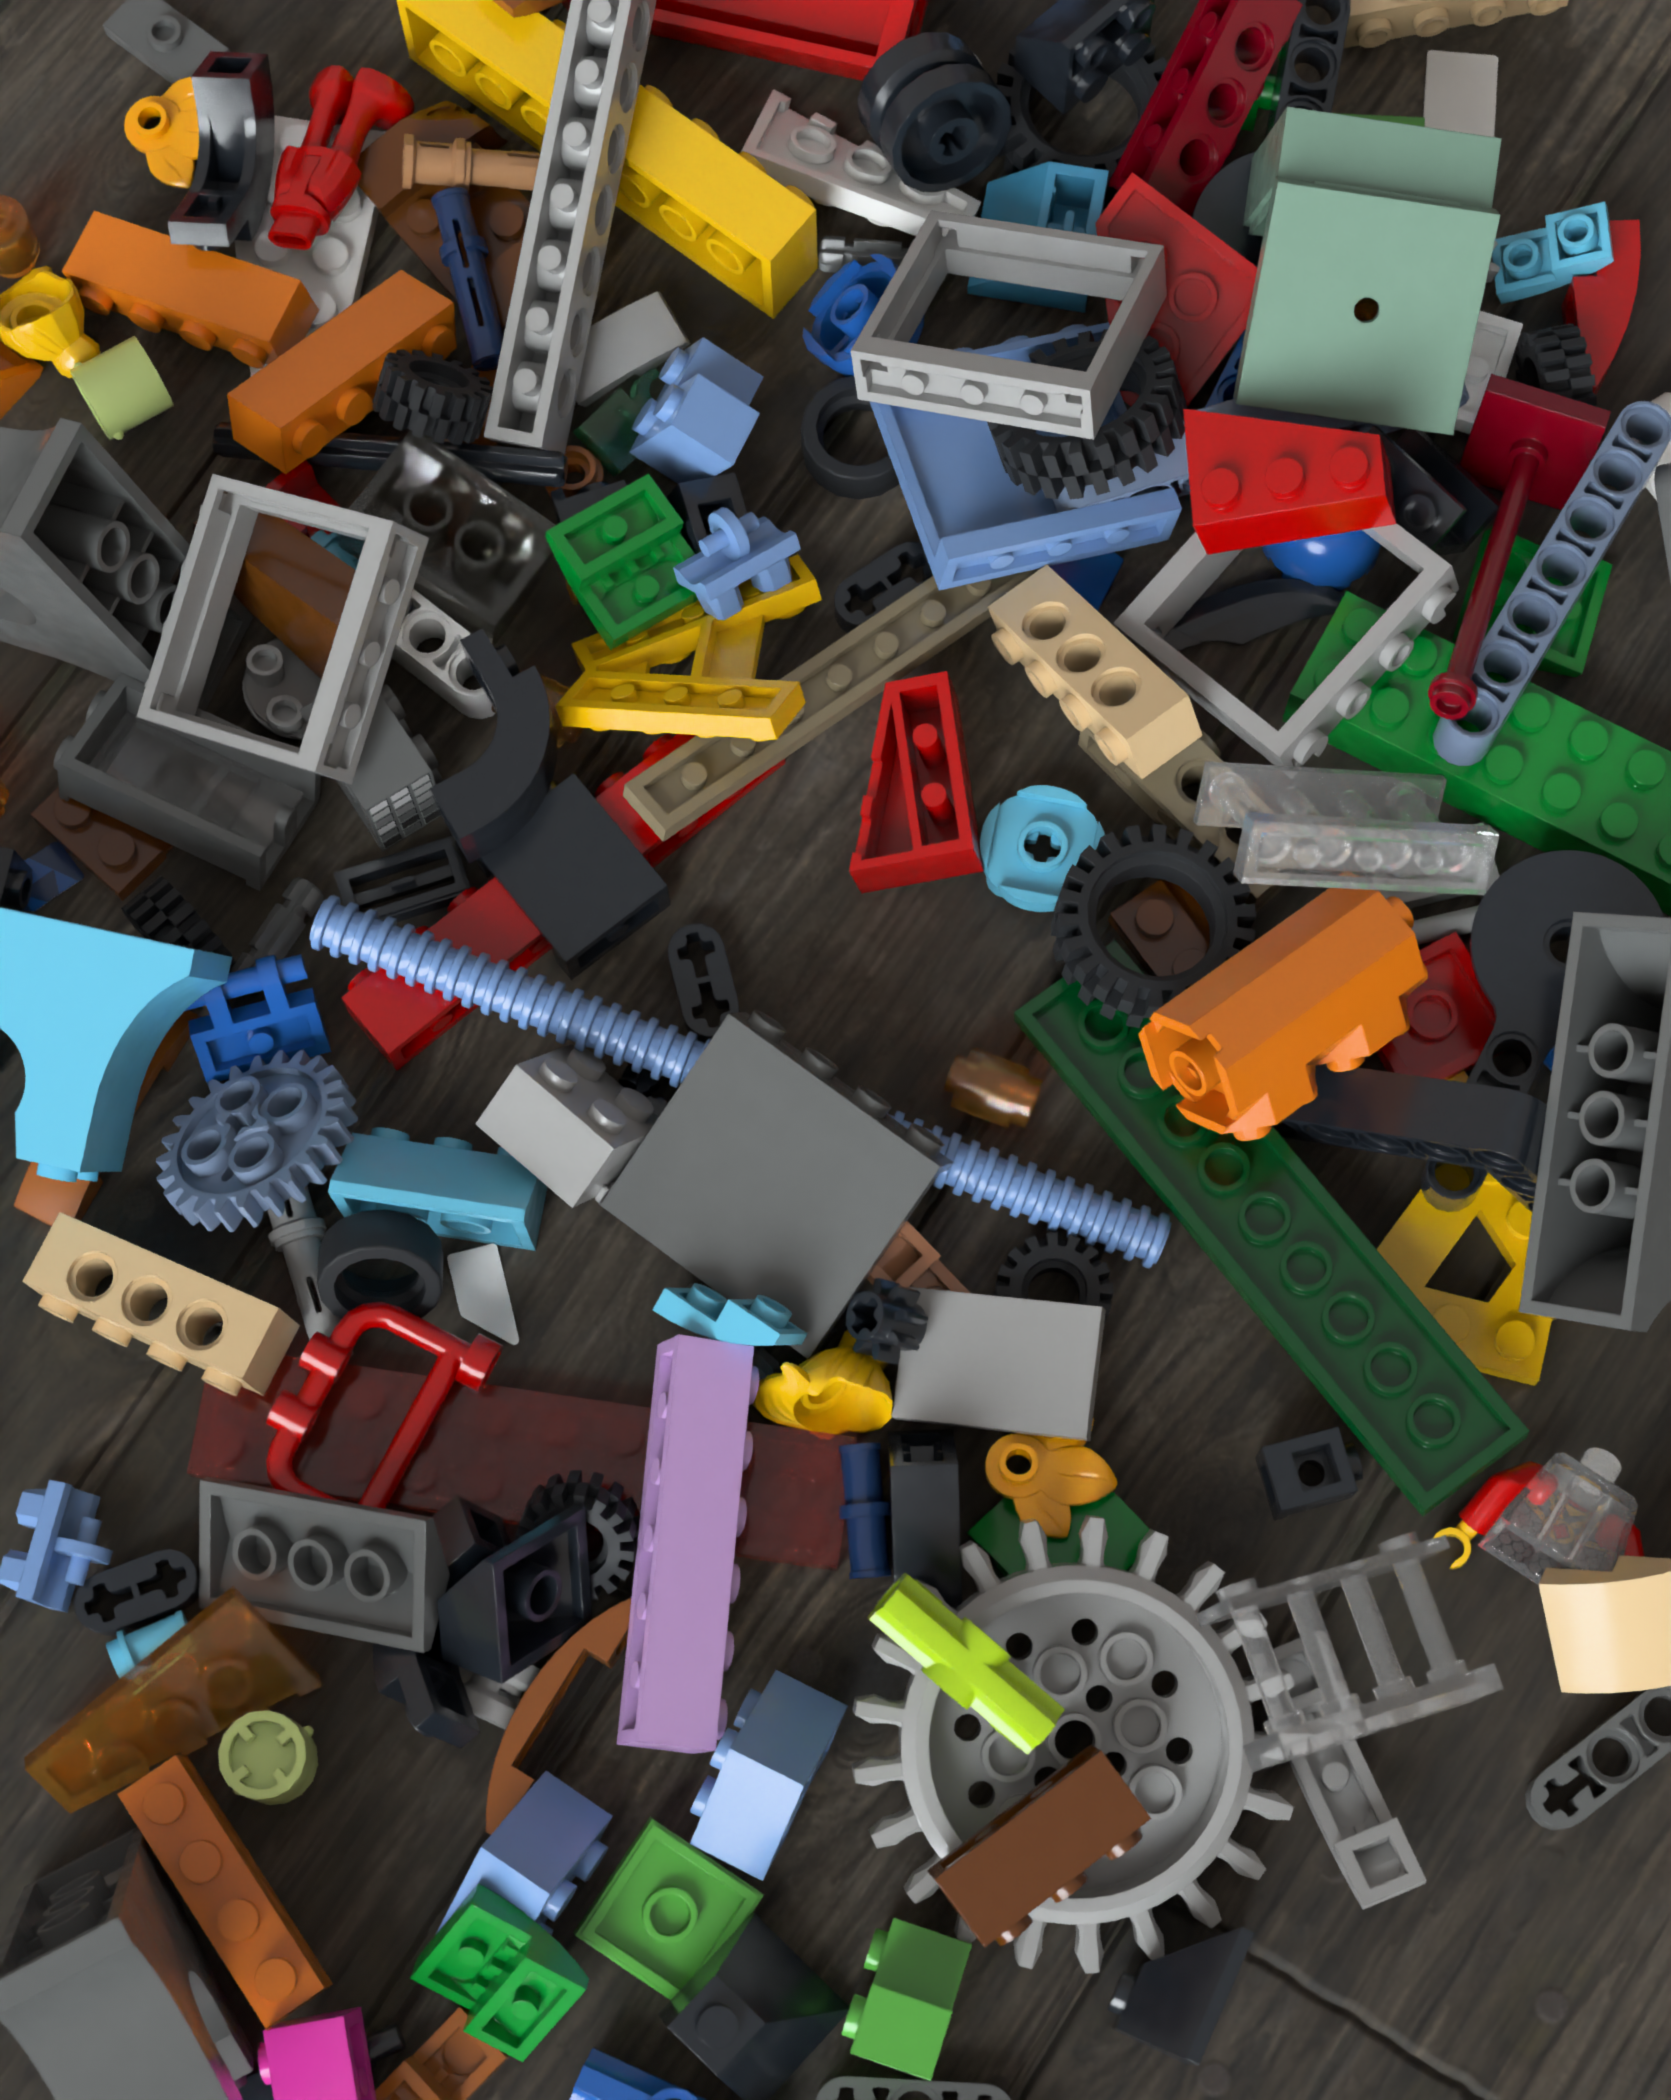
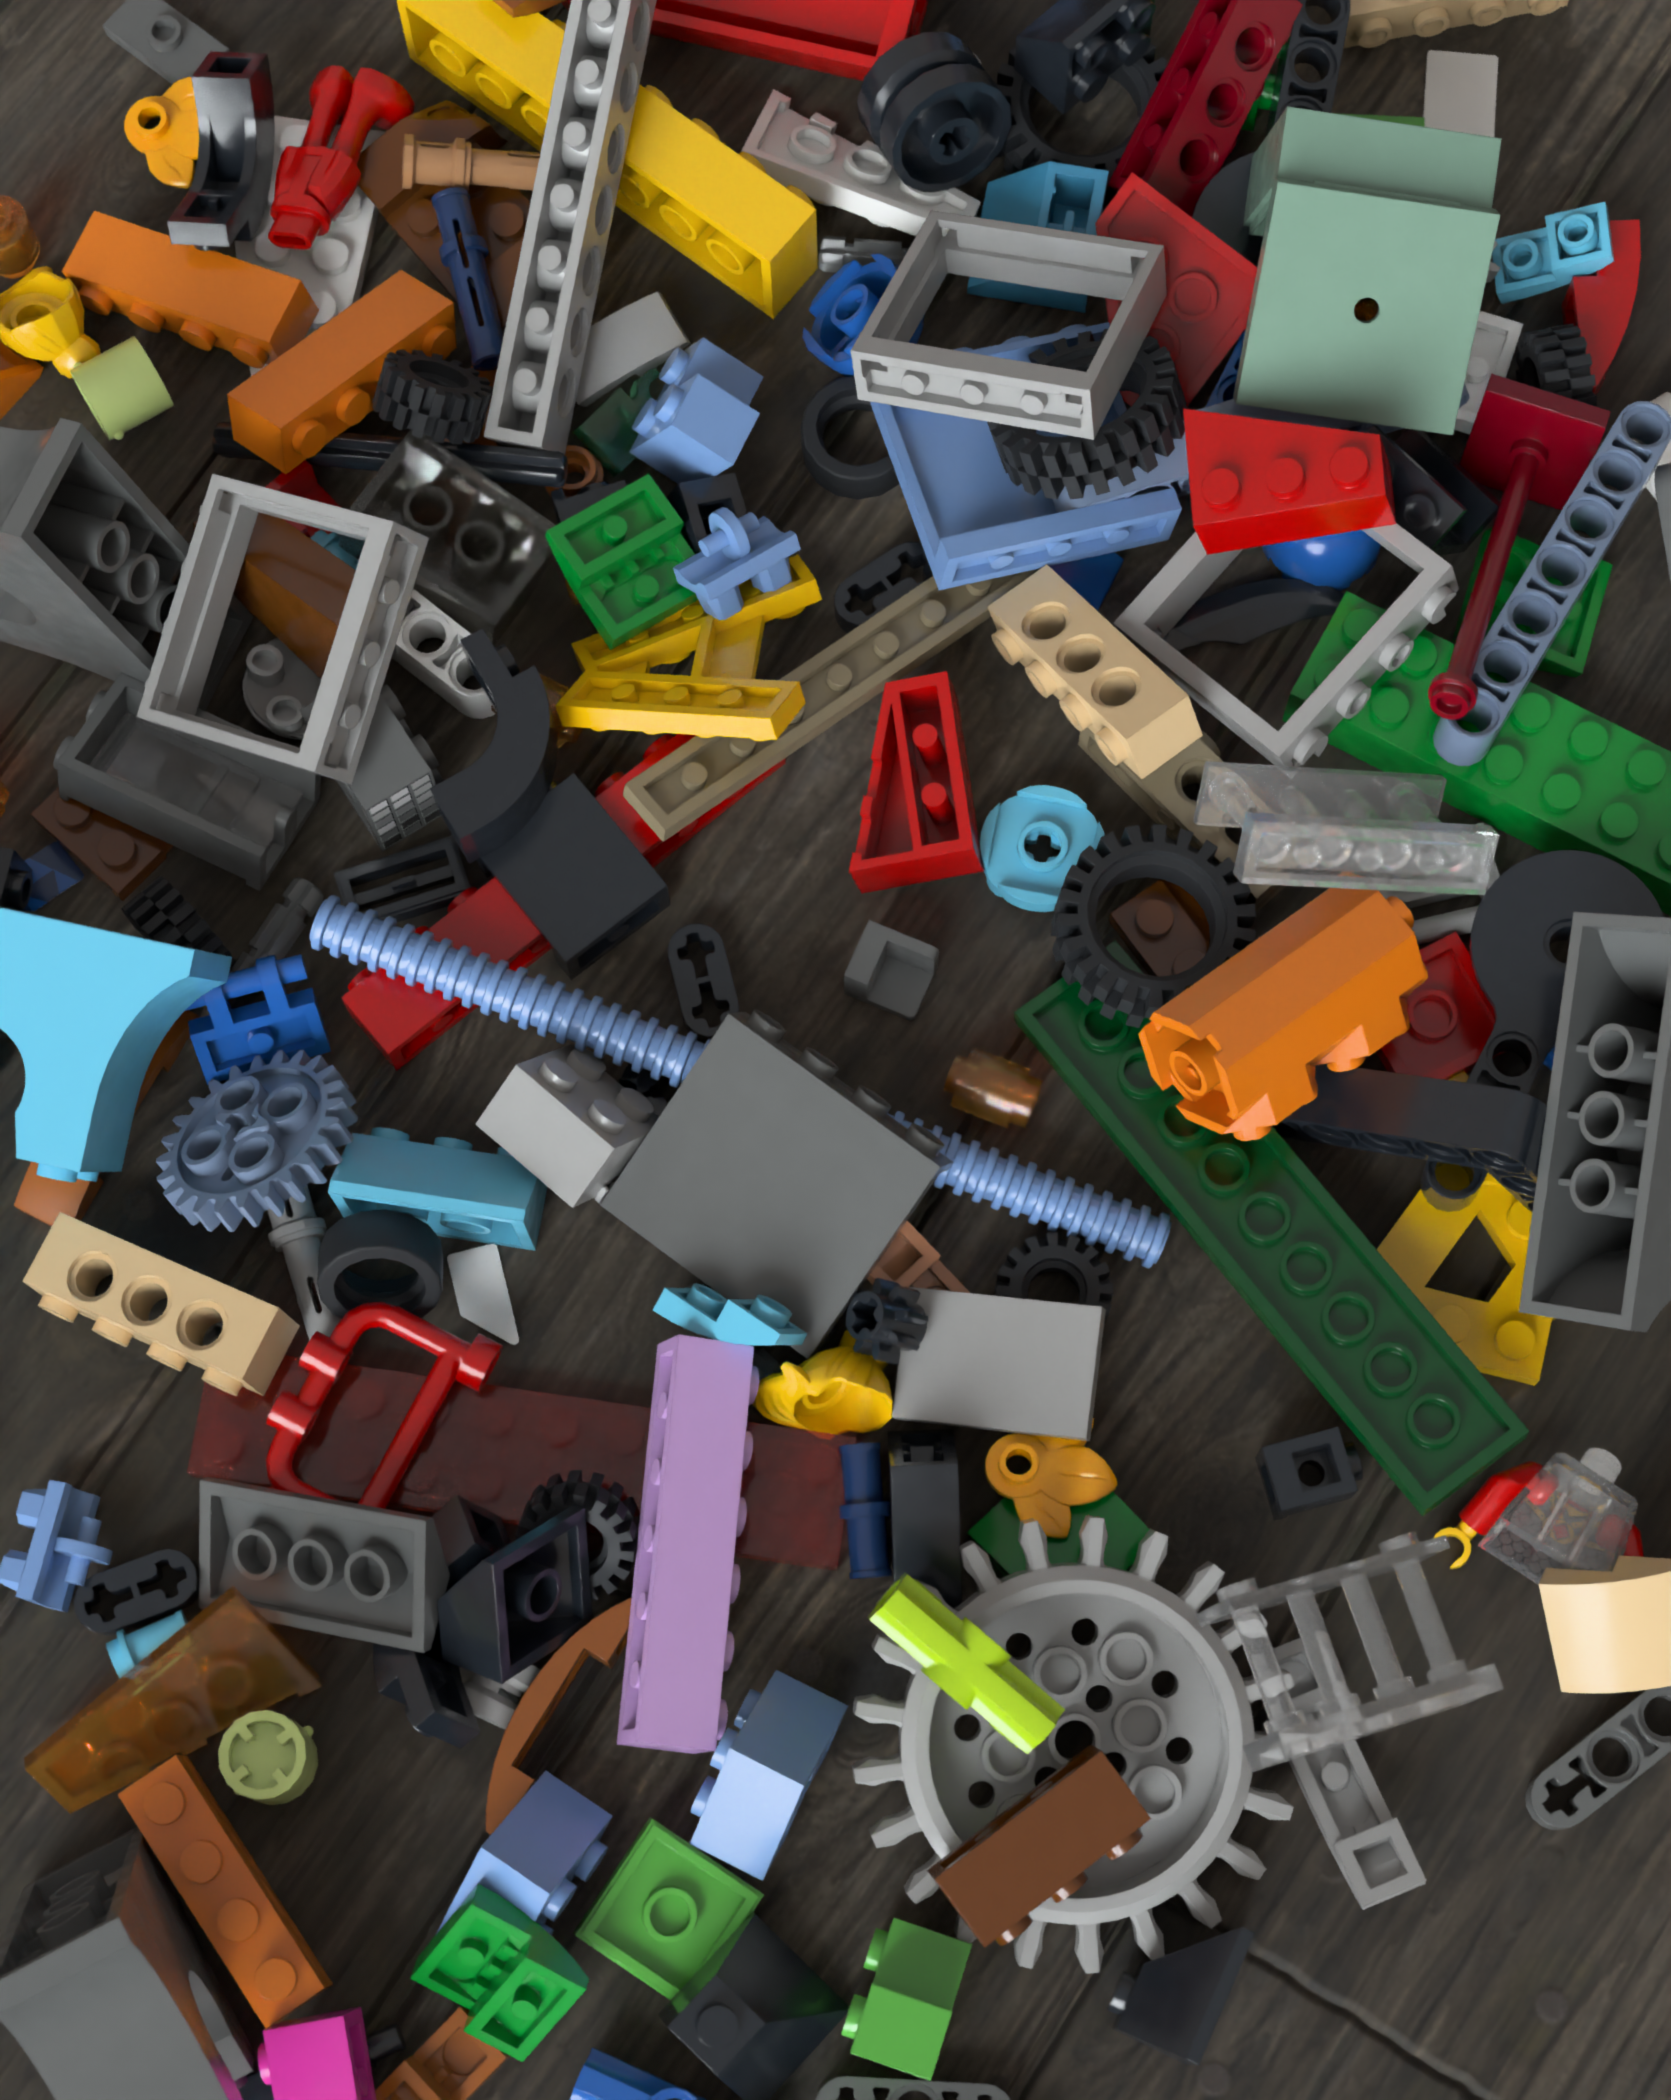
none -> dark grey panel [844,920,939,1021]

